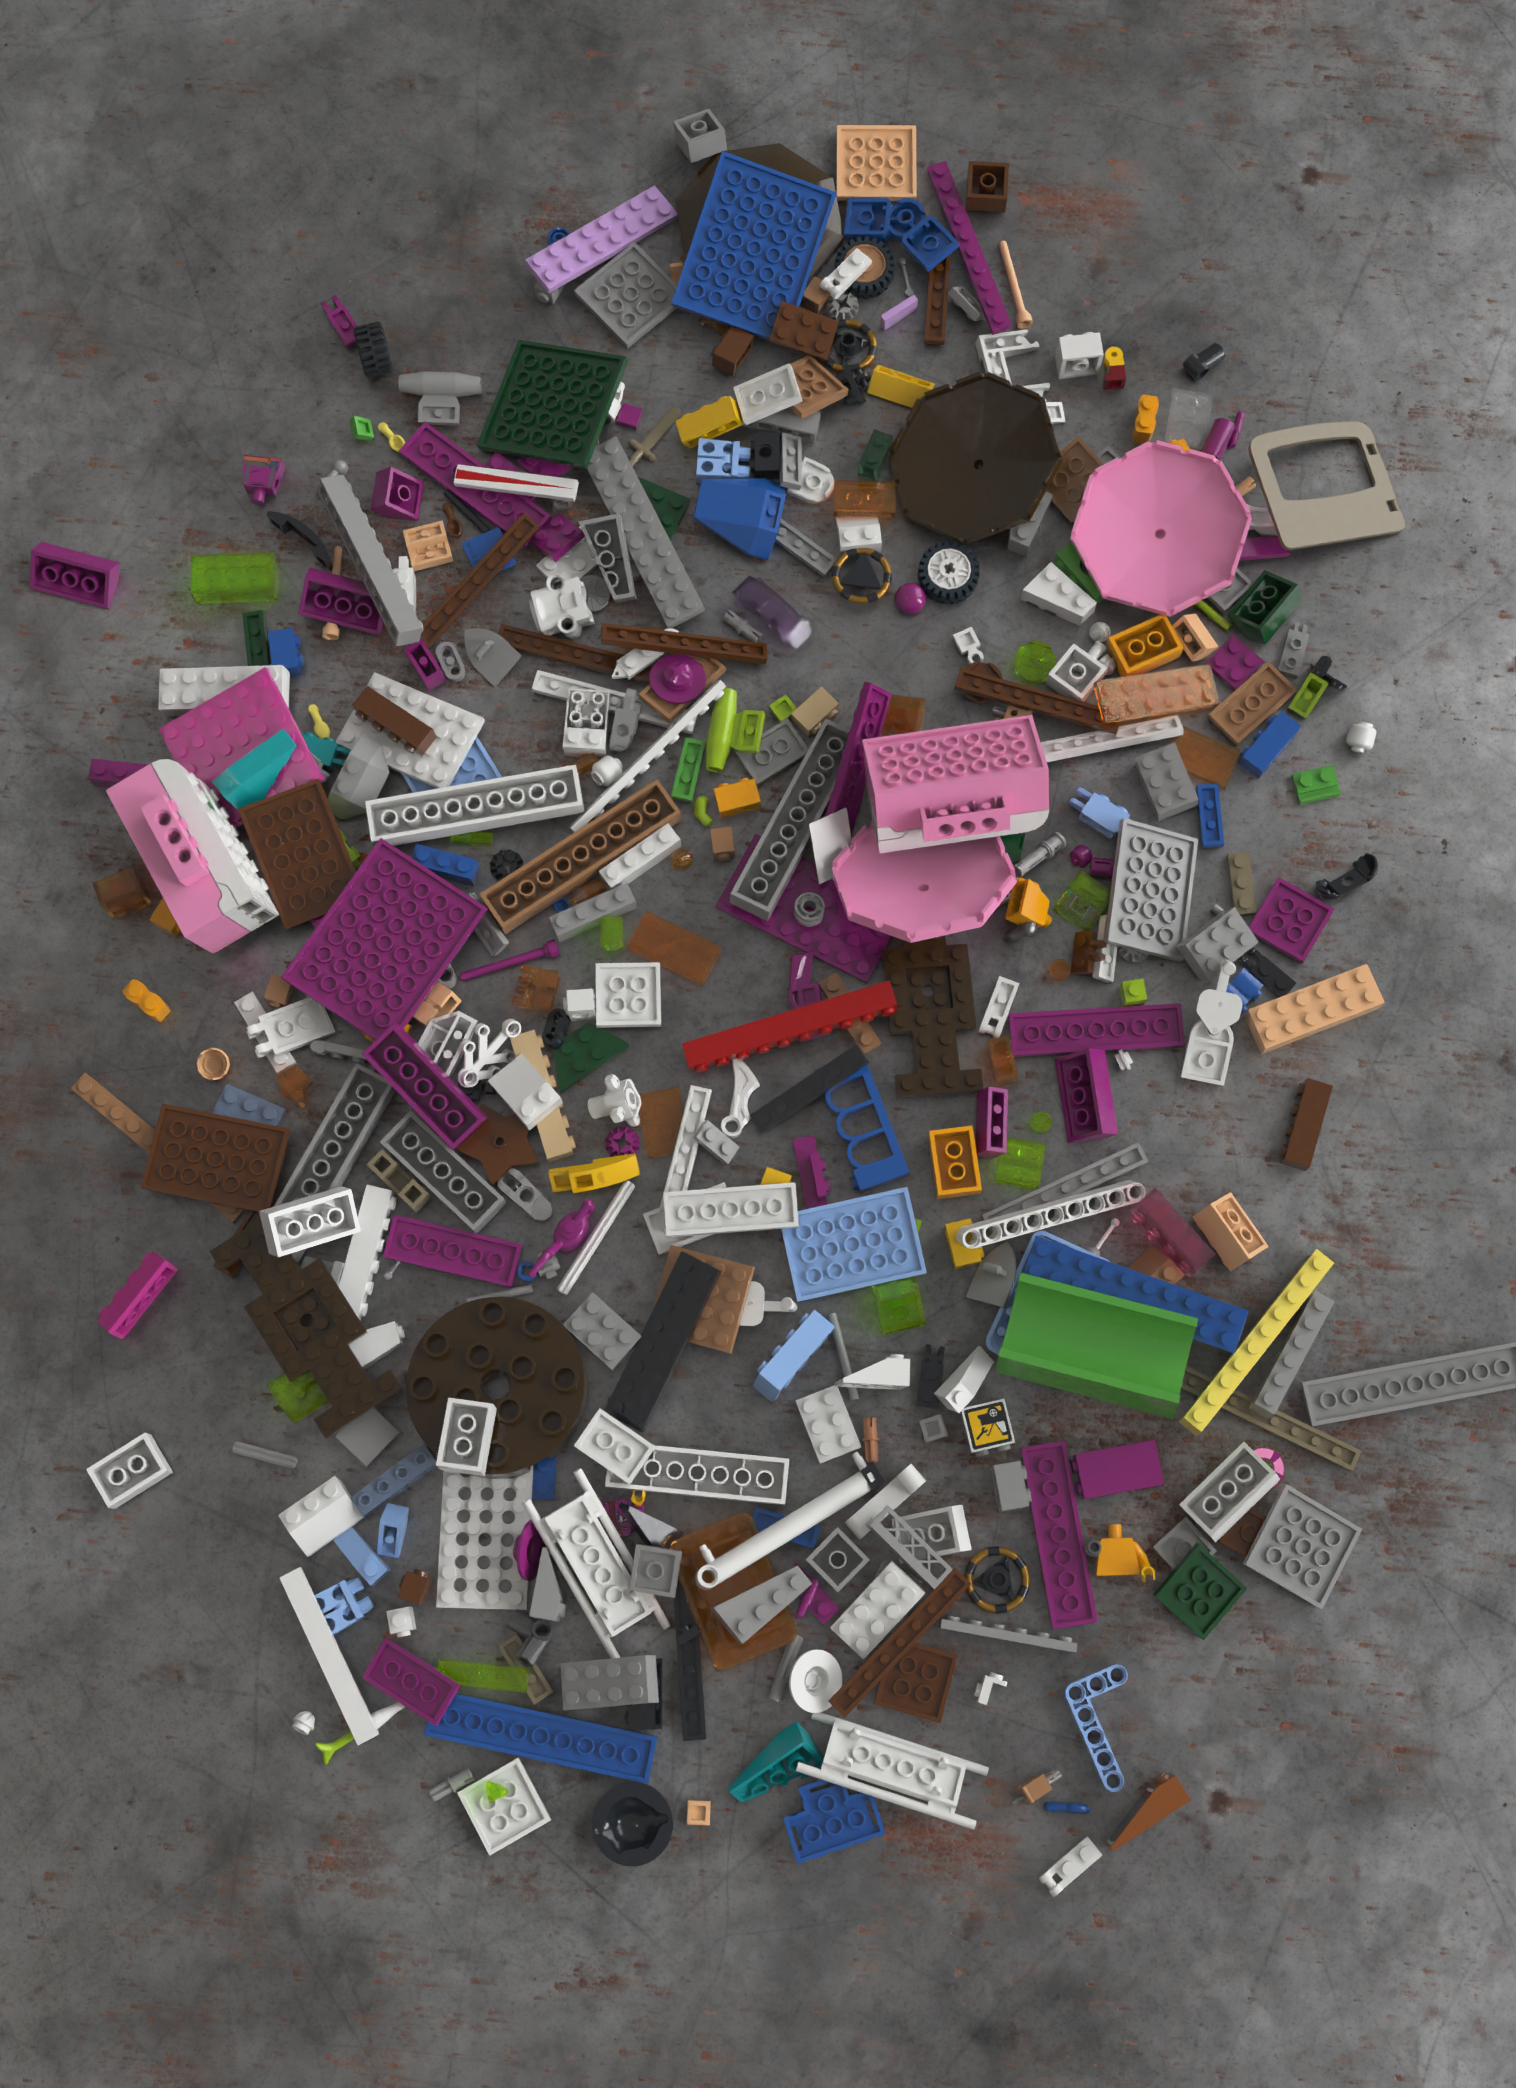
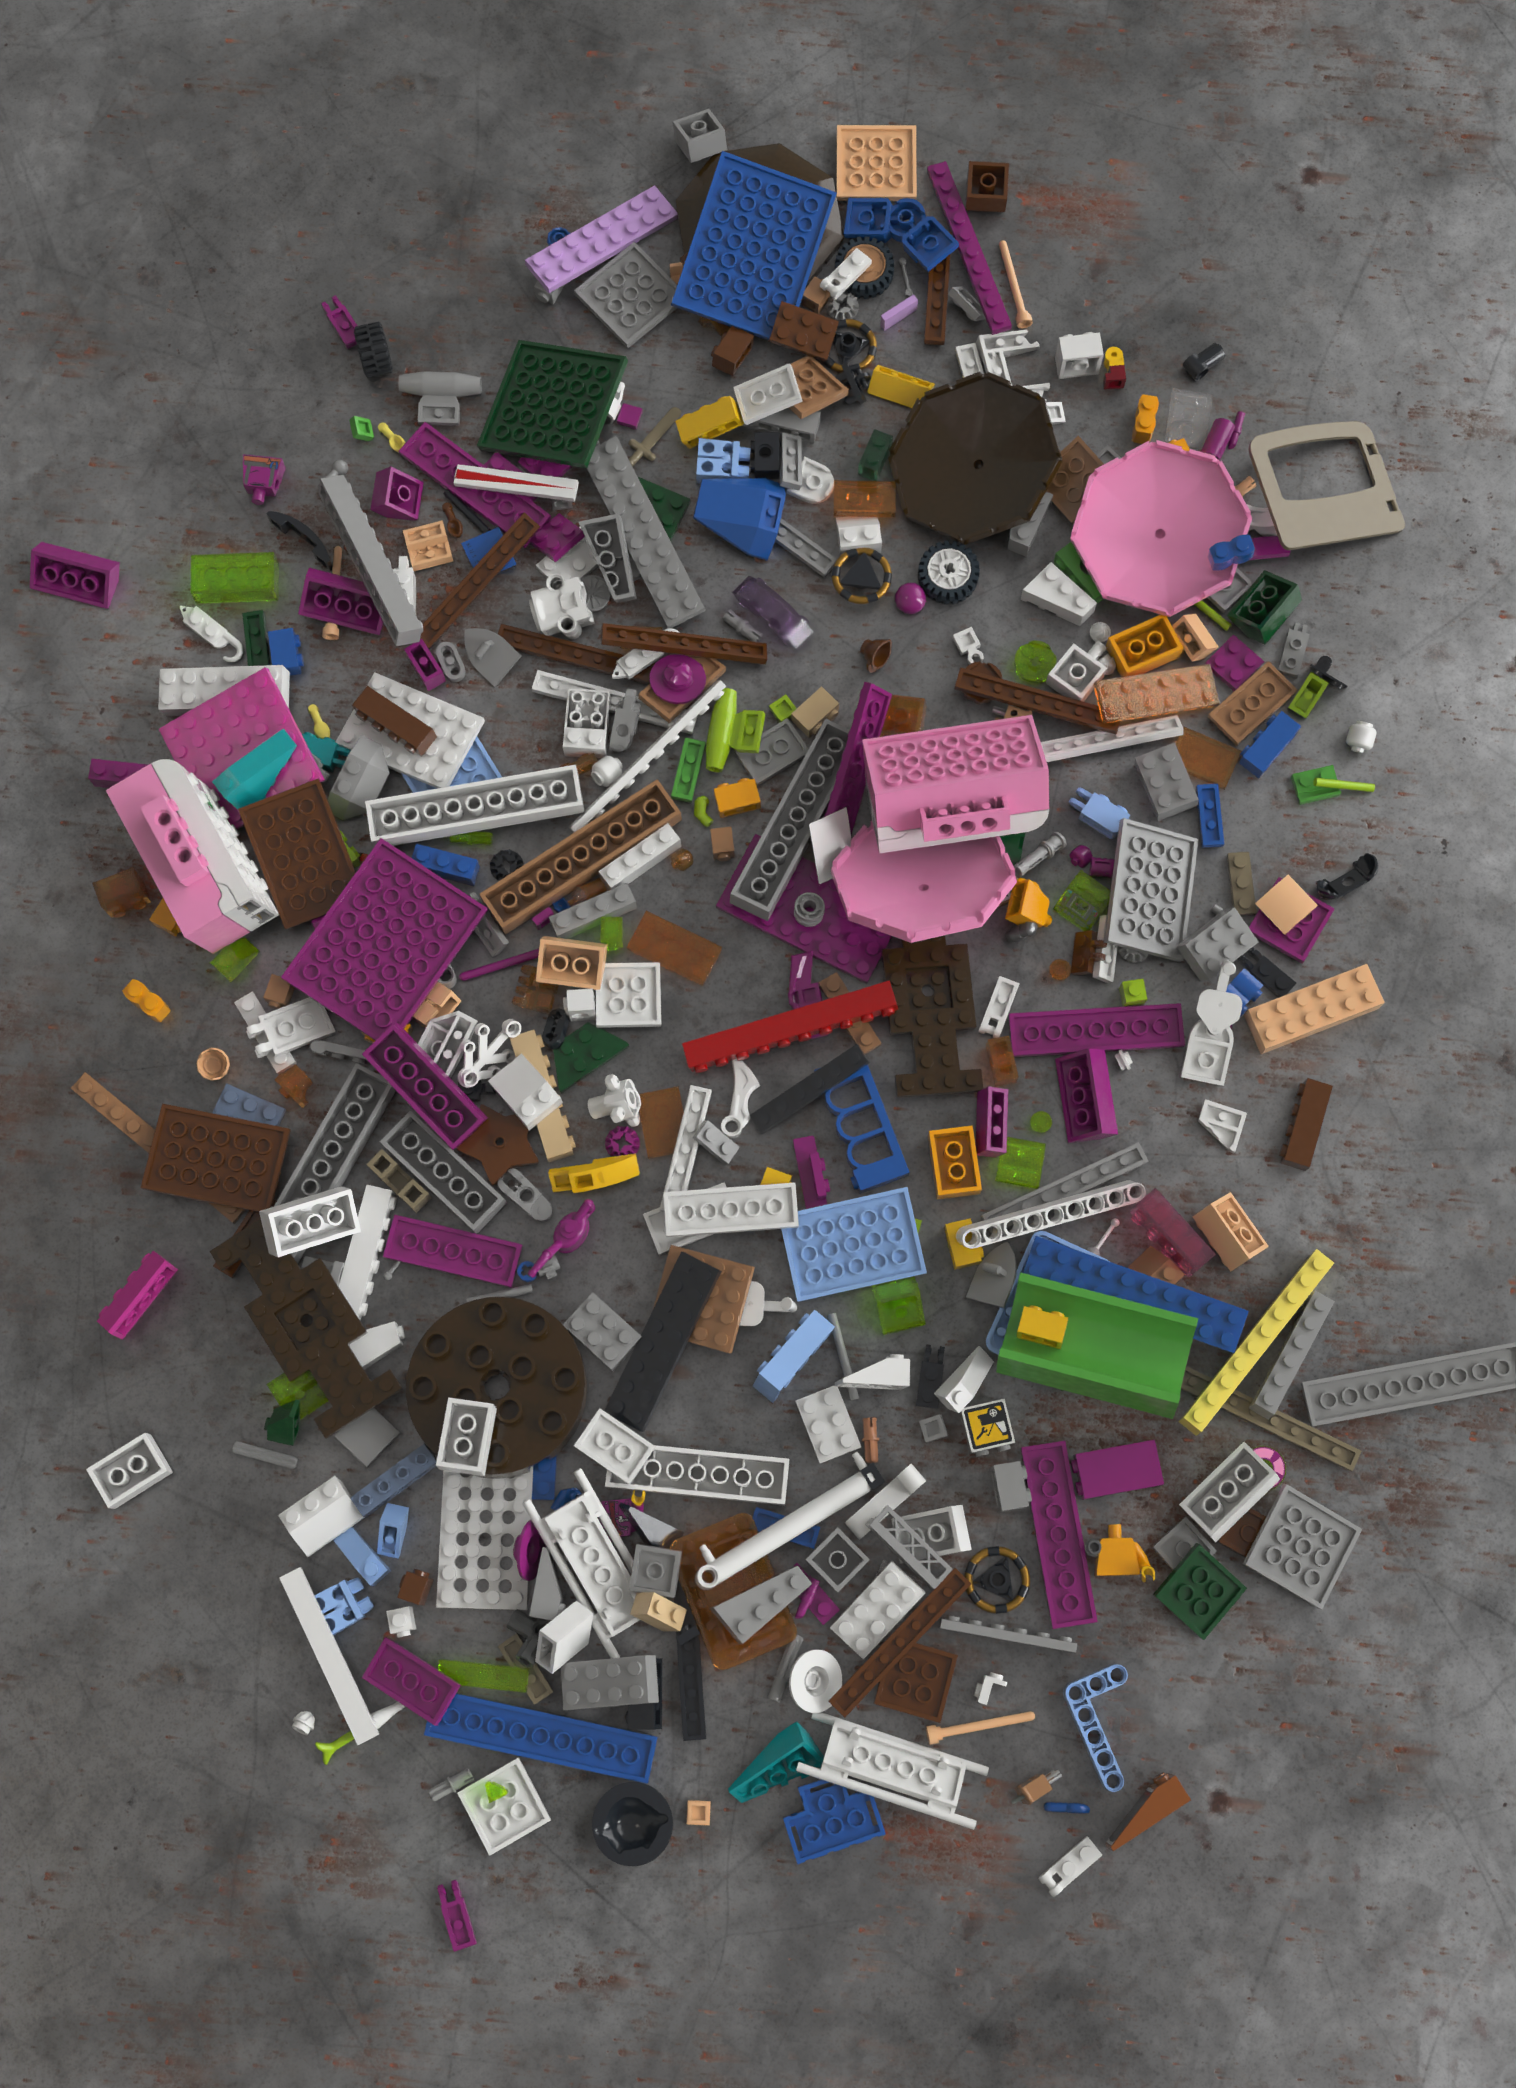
white axle [557,1180,635,1295] -> none
none -> white plate [180,606,244,663]
none -> clear neon green slope [210,937,260,982]
none -> dark green slope [264,1400,300,1446]
none -> magenta hinge [437,1880,477,1952]
none -> magenta tile [532,907,554,930]
none -> white brick [535,1601,593,1674]
none -> light nougat slope [536,936,608,990]
none -> blue arm [550,1487,582,1510]
none -> tan brick [630,1592,687,1632]
none -> reddish brown piece [860,639,892,673]
none -> light nougat piece [926,1711,1035,1745]
none -> white plate [955,343,984,378]
none -> yellow brick [1017,1305,1068,1349]
none -> white wing [1198,1099,1247,1153]
none -> blue brick [1208,535,1255,571]
none -> light nougat slope [1255,874,1318,935]
none -> lime bar [1313,778,1375,792]

